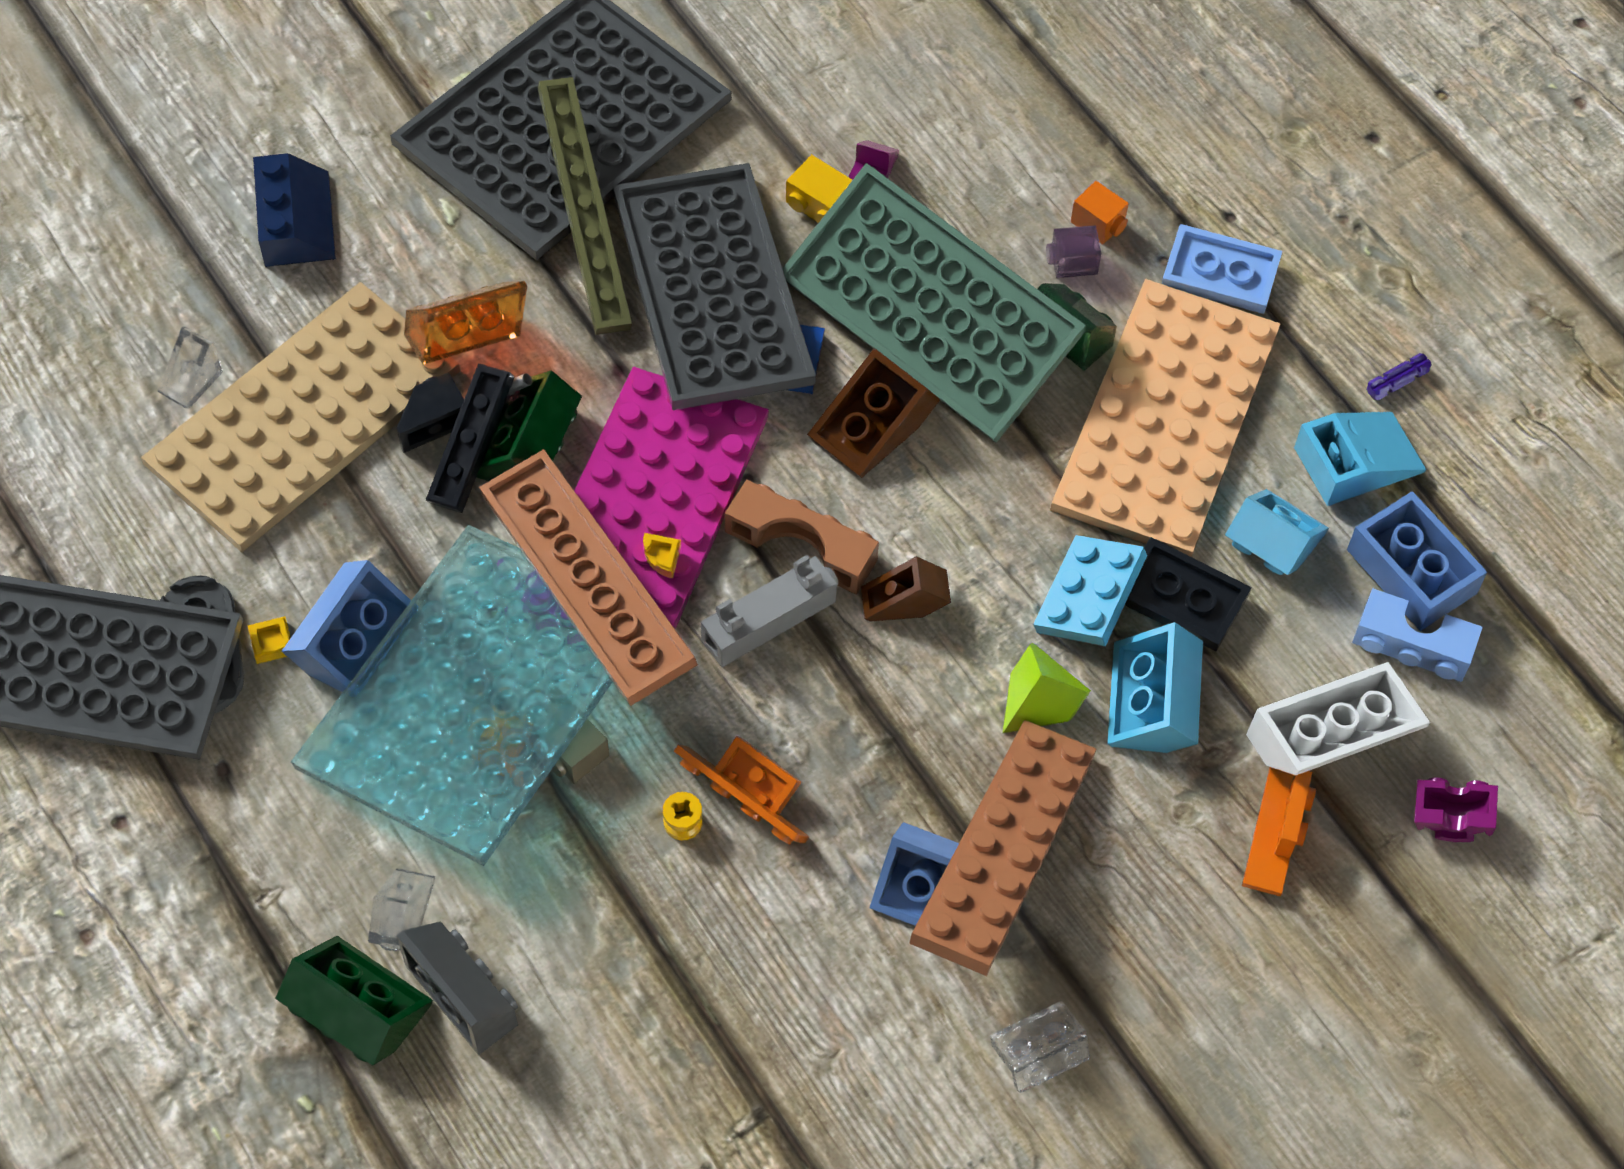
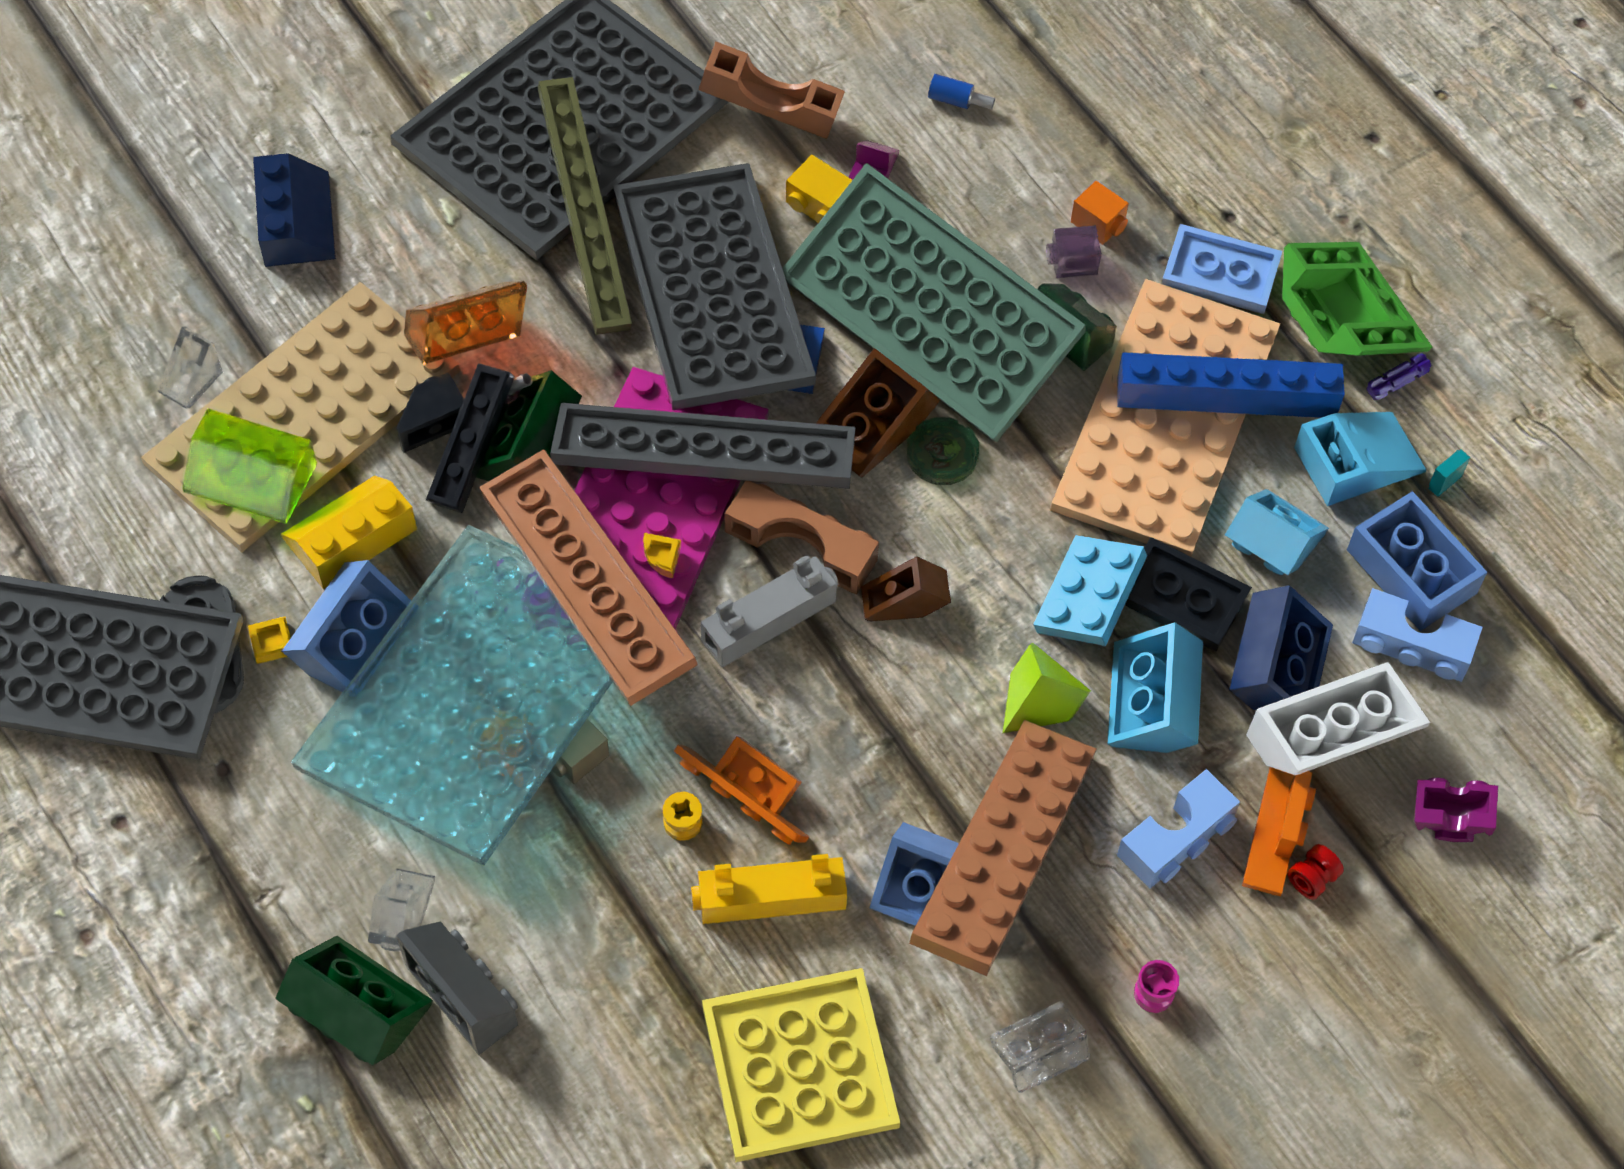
none -> clear neon green slope [182,408,317,524]
none -> yellow slope [281,475,417,589]
none -> dark grey plate [550,403,855,489]
none -> yellow brick [691,854,847,924]
none -> nougat arch [699,42,845,139]
none -> light yellow plate [702,968,900,1162]
none -> clear green tile [907,417,979,485]
none -> blue piece [928,74,995,109]
none -> blue brick [1117,352,1345,418]
none -> light blue arch [1117,769,1240,889]
none -> dark pink wheel [1134,960,1179,1013]
none -> dark blue slope [1229,585,1333,711]
none -> bright green slope [1282,242,1432,356]
none -> red wheel [1287,844,1344,900]
none -> teal tile [1428,449,1471,497]

